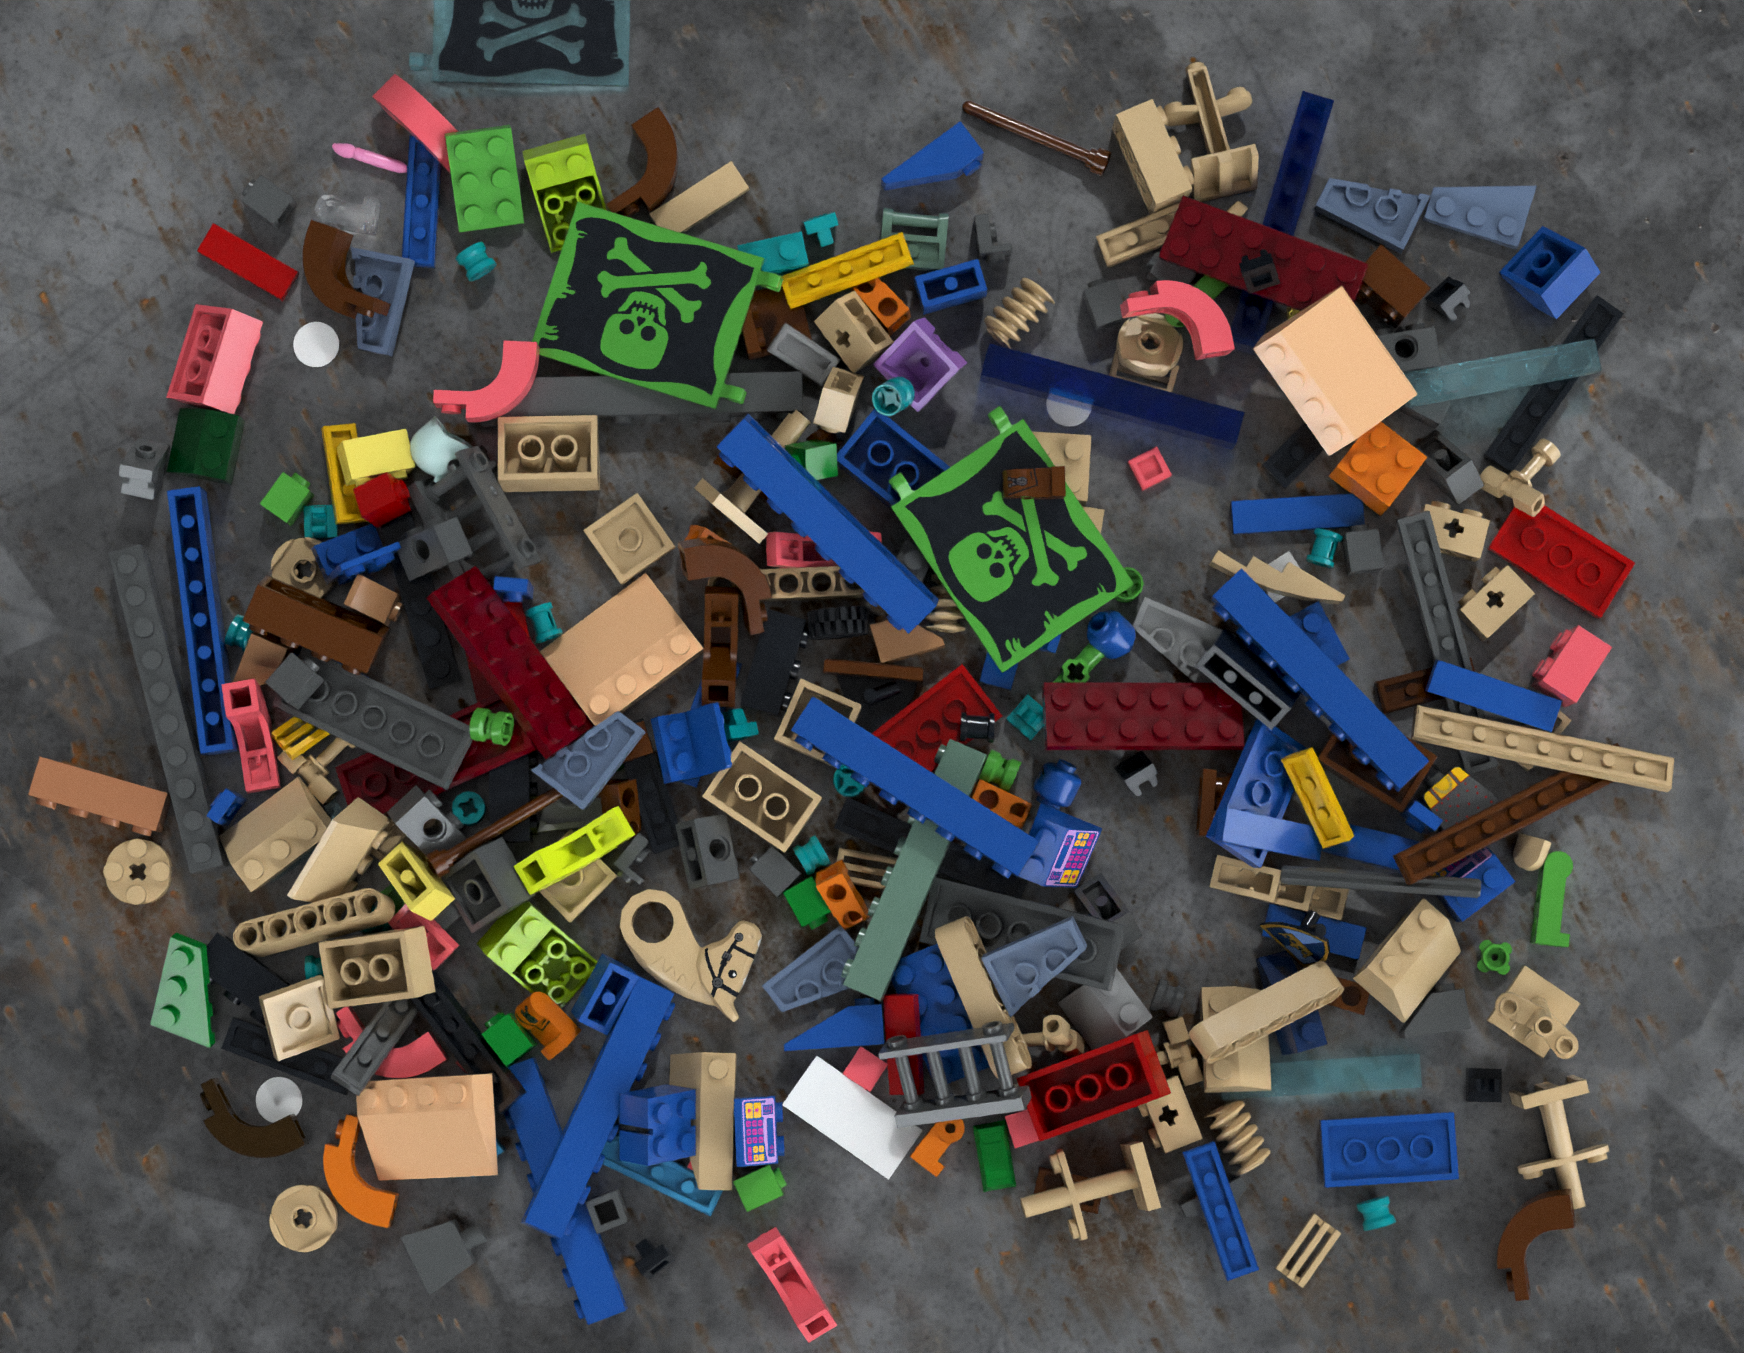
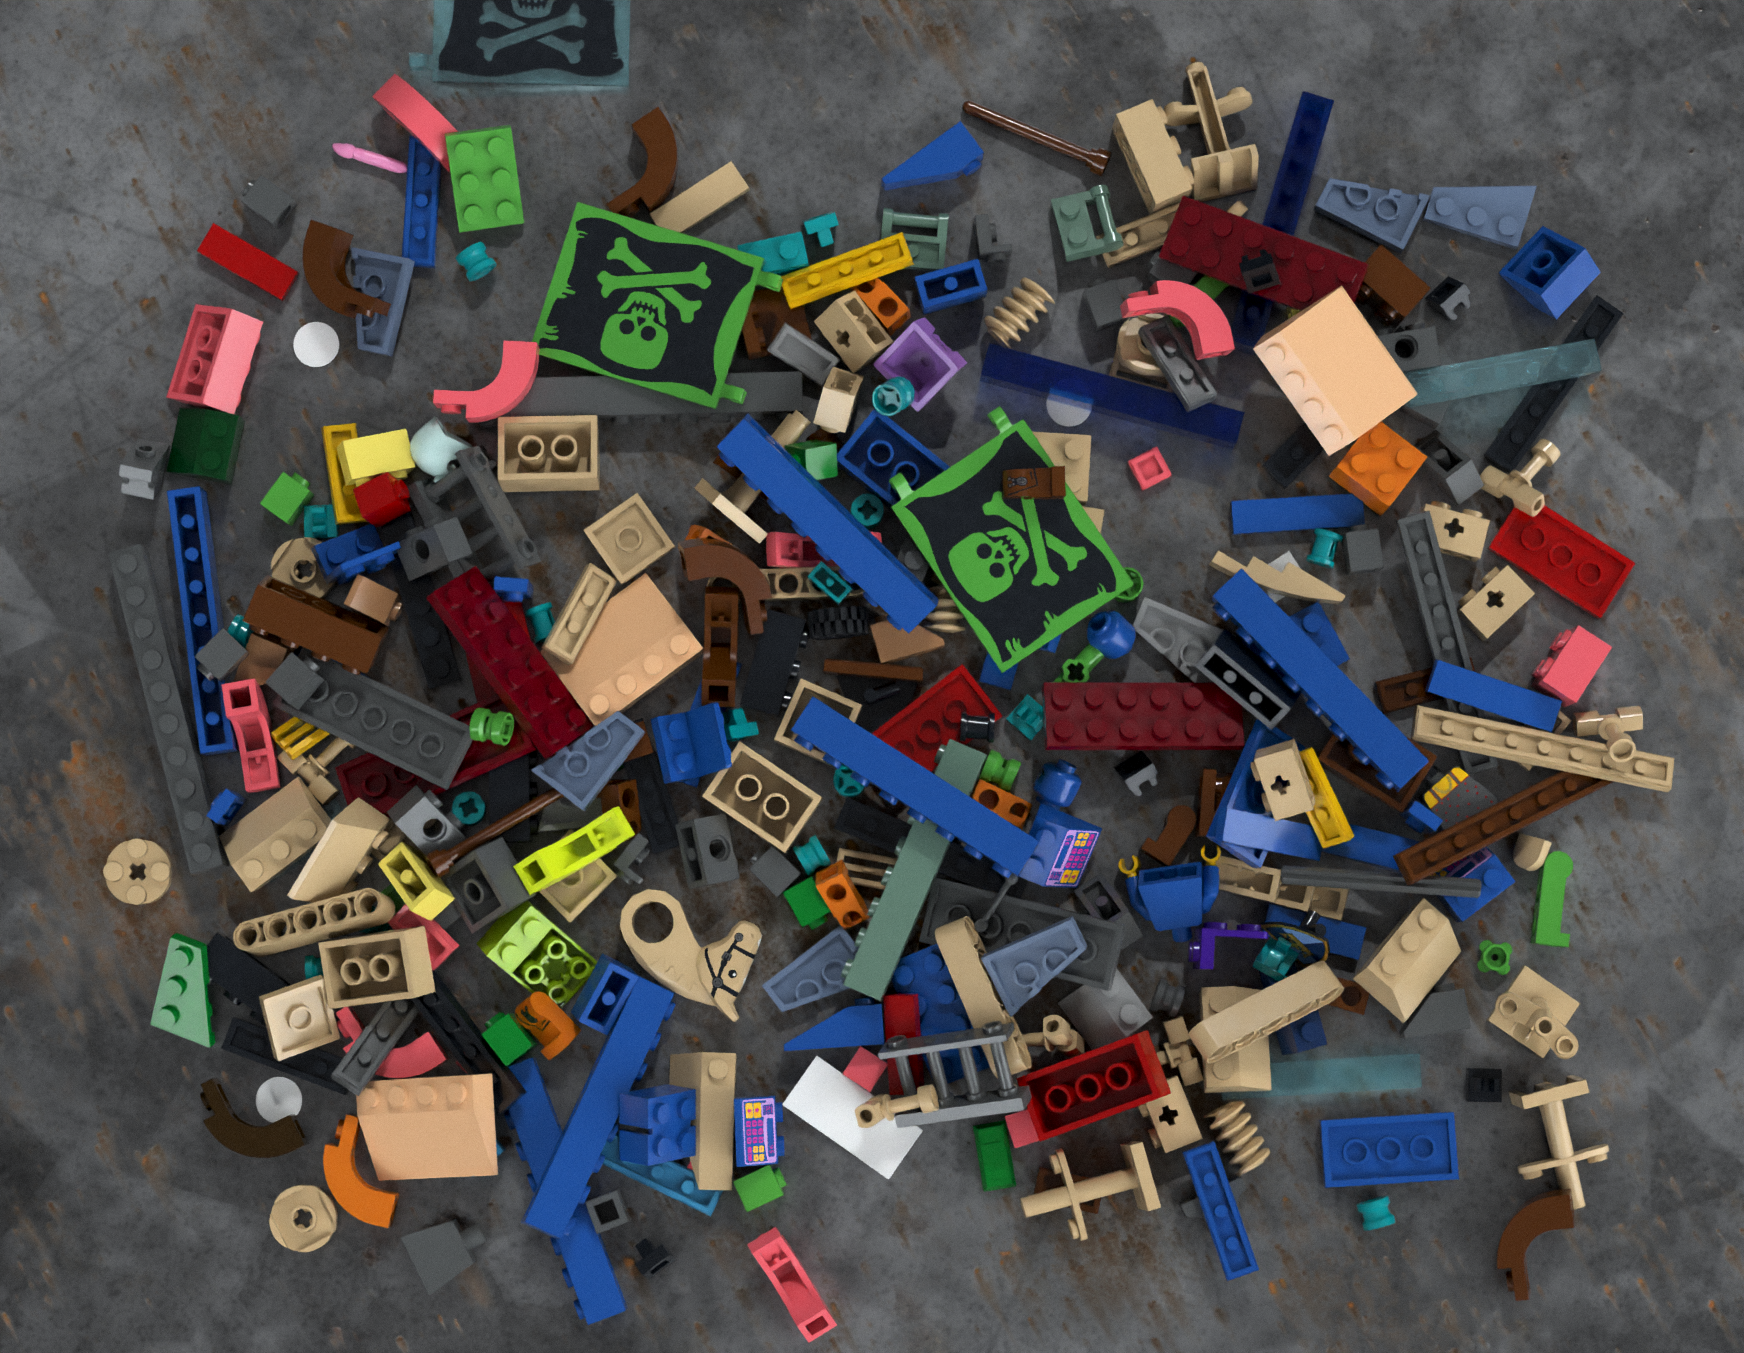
nougat brick [28,757,171,837] -> none
clear leg [315,194,382,236] -> none
lime slope [522,134,607,253] -> none
orange leg [909,1119,965,1177] -> none
tan tile [1275,1213,1341,1288] -> none
none -> dark grey brick [194,628,250,683]
none -> tan tile [541,563,617,665]
none -> teal piece [808,561,852,606]
none -> teal wheel [851,493,884,529]
none -> tan bar [855,1084,939,1128]
none -> dark grey hinge [974,874,1018,932]
none -> sand green plate [1051,185,1124,262]
none -> blue torso [1118,845,1221,942]
none -> dark grey tile [1138,315,1218,412]
none -> reddish brown leg [1139,805,1196,867]
none -> dark purple bracket [1188,922,1268,970]
none -> tan brick [1251,739,1316,821]
none -> teal tile [1252,936,1299,982]
none -> tan bar [1573,705,1643,763]

